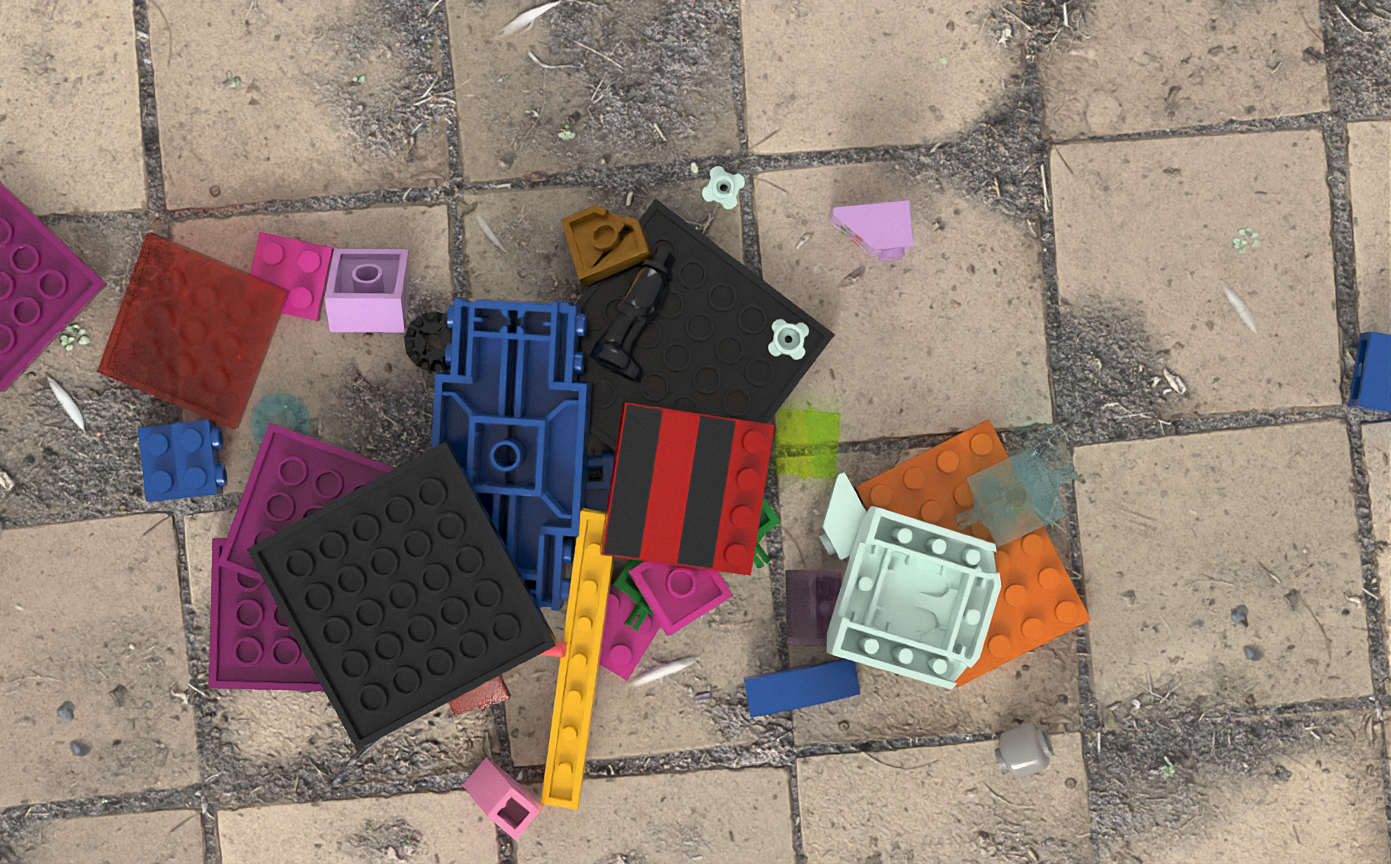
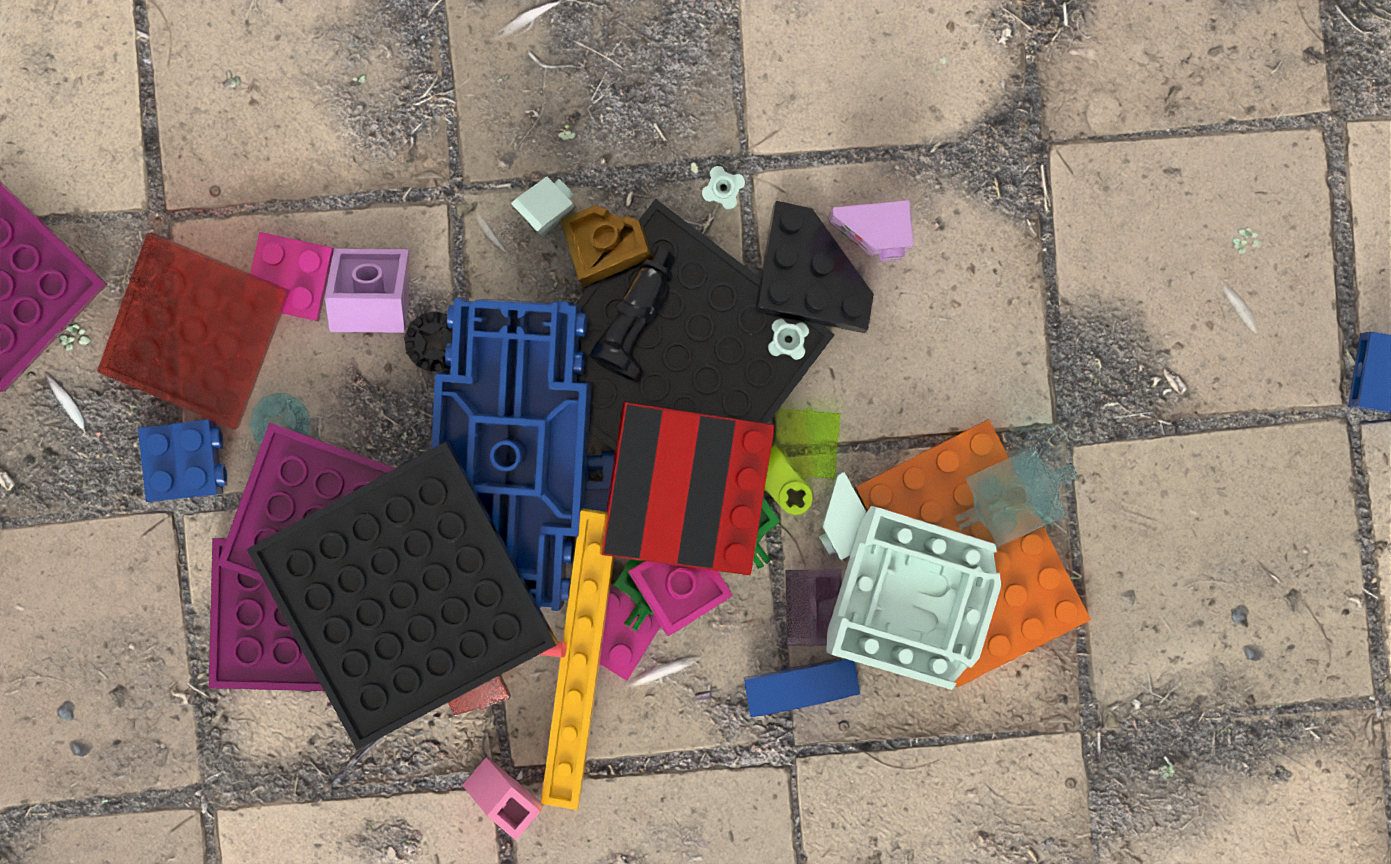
light grey head [994,723,1054,778] -> none
none -> light aqua slope [511,177,575,238]
none -> black plate [756,201,874,333]
none -> lime piece [764,444,813,515]

